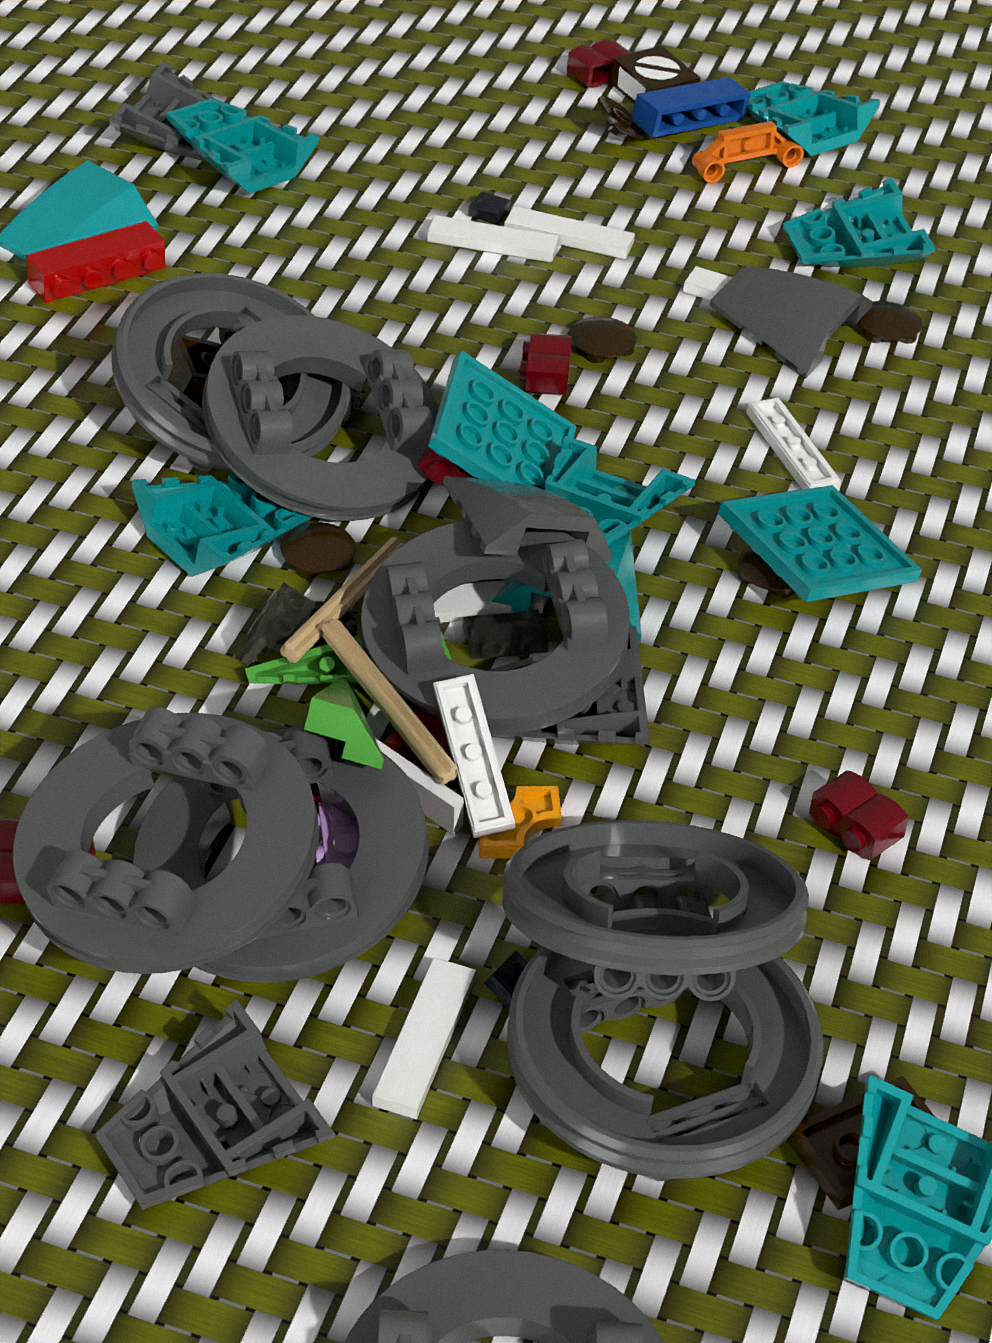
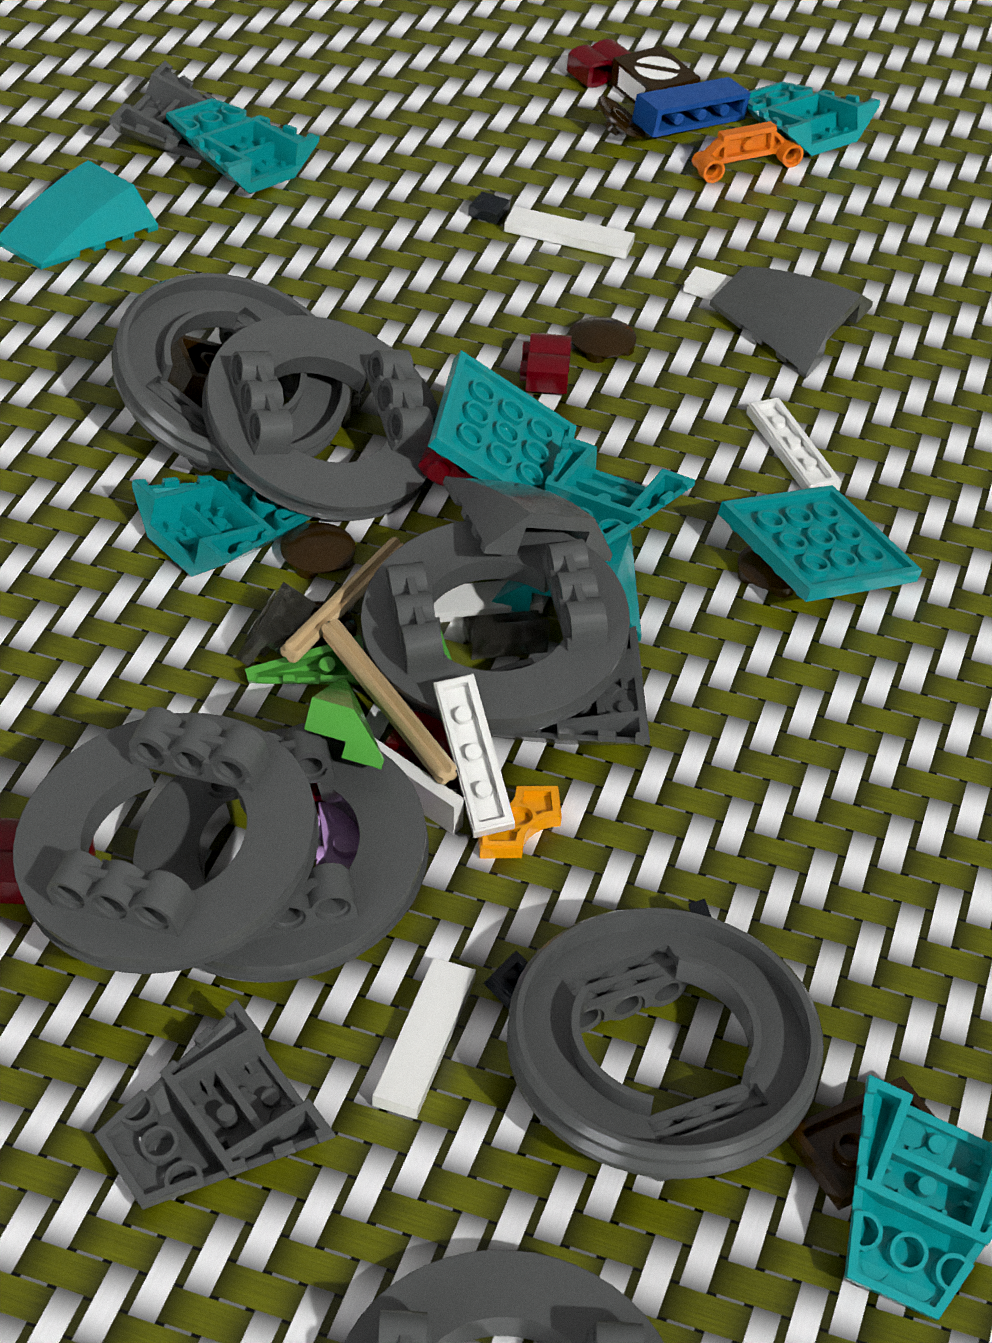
red brick [26,221,166,303] -> none
white tile [427,215,559,262] -> none
dark grey piece [502,820,809,1001] -> none
teal wedge [782,177,935,267] -> none
dark red brick [809,770,909,860] -> none
dark brown dish [858,301,922,344] -> none

